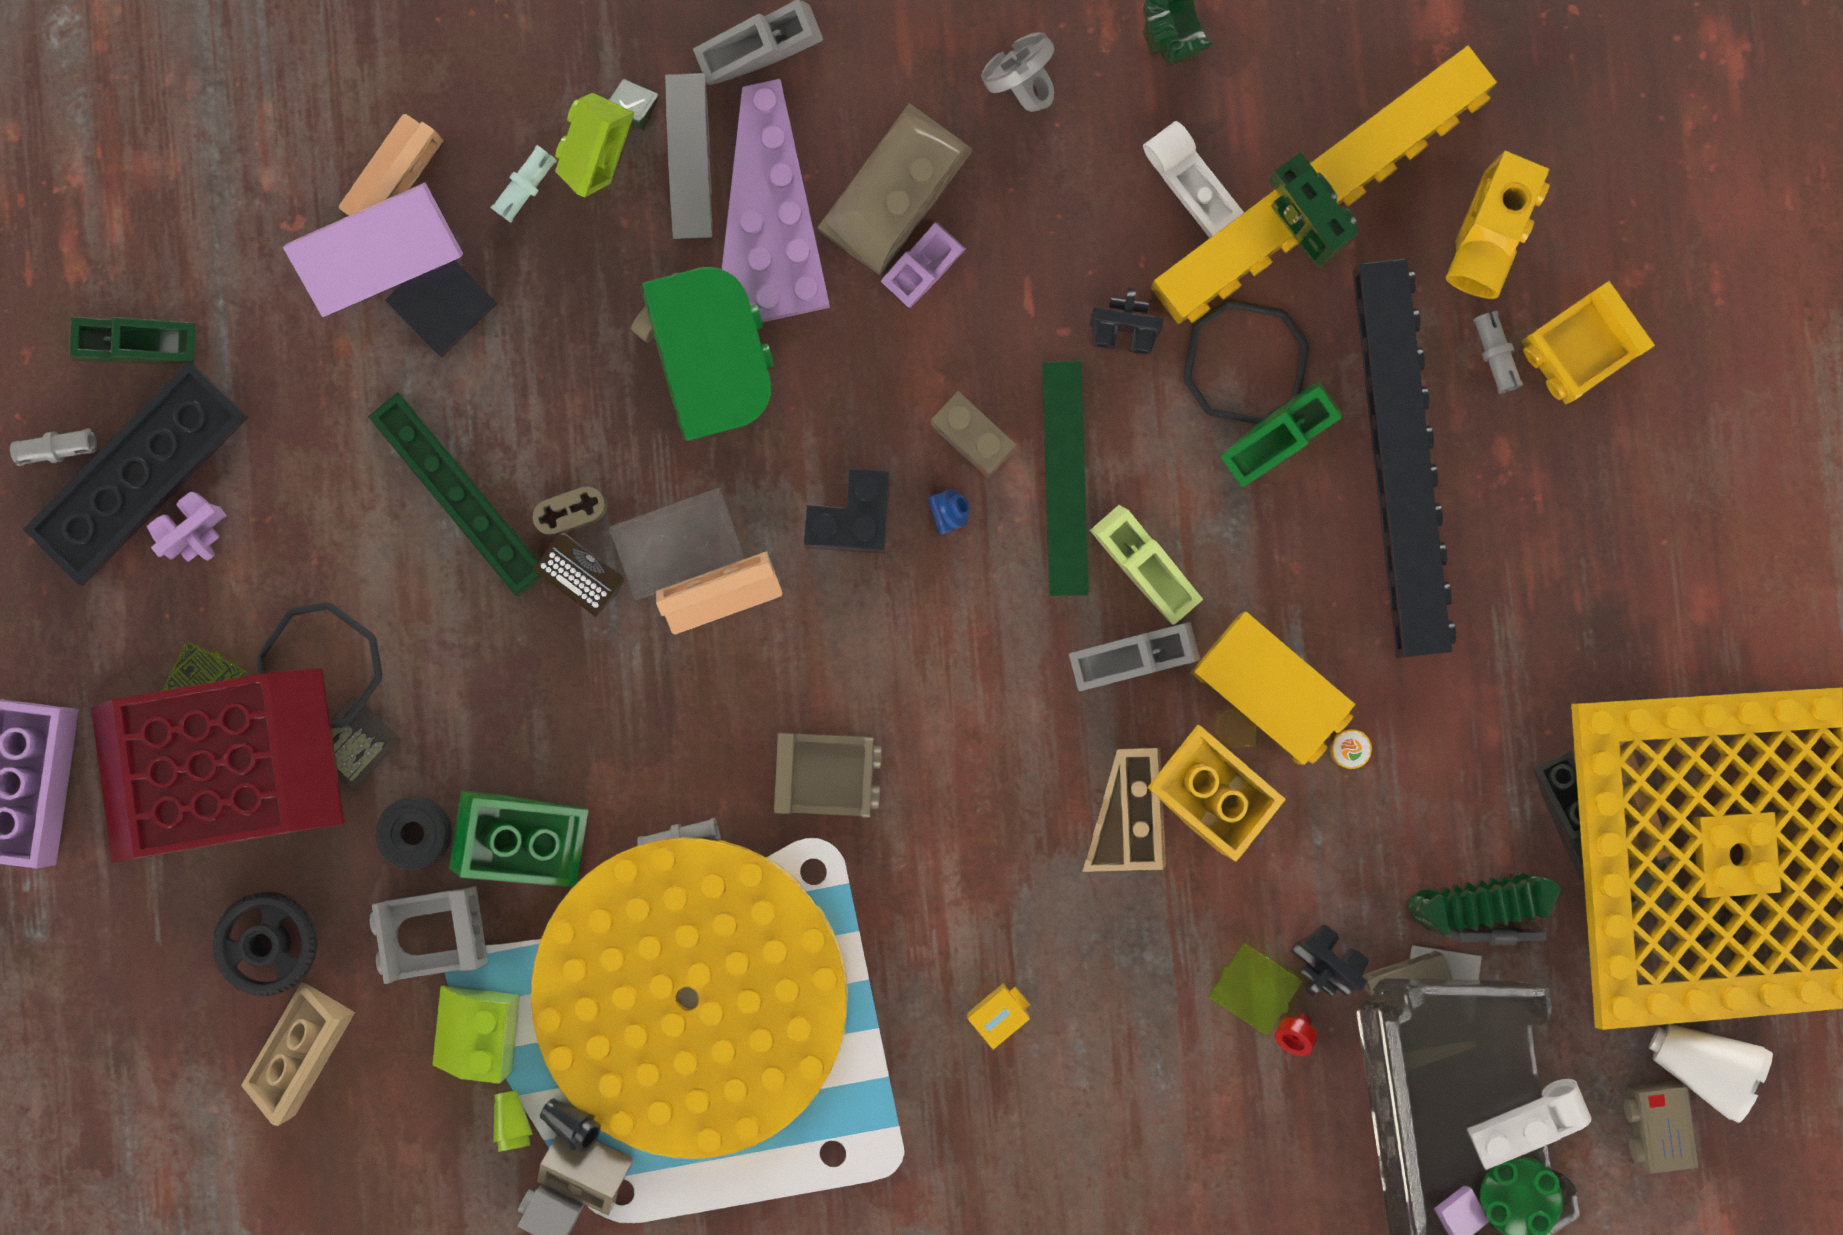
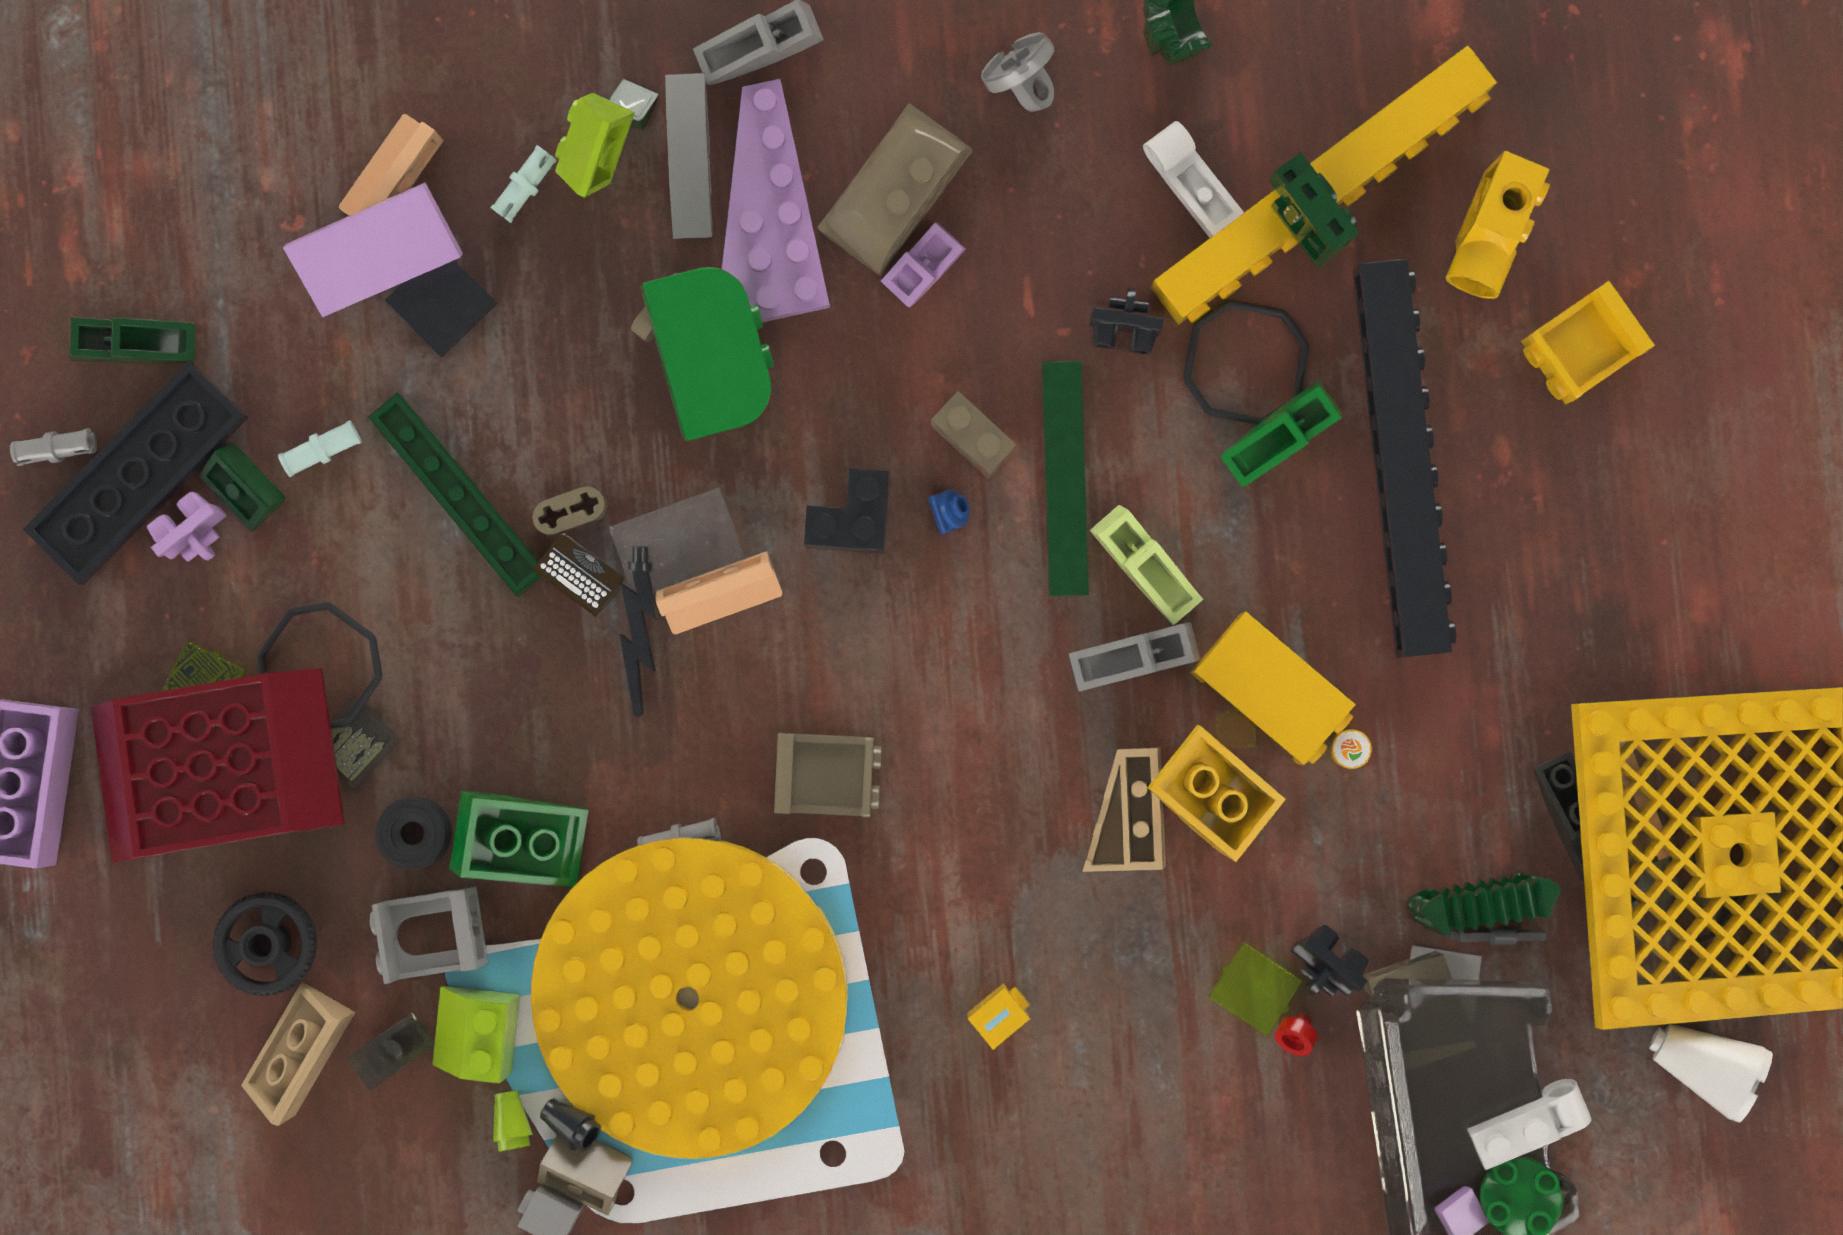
light grey pin [1473,311,1523,394] -> none
dark tan brick [1624,1080,1699,1174] -> none
none -> dark green slope [198,444,286,531]
none -> light aqua pin [278,420,362,477]
none -> clear smoke slope [347,1012,435,1092]
none -> black piece [619,546,659,717]

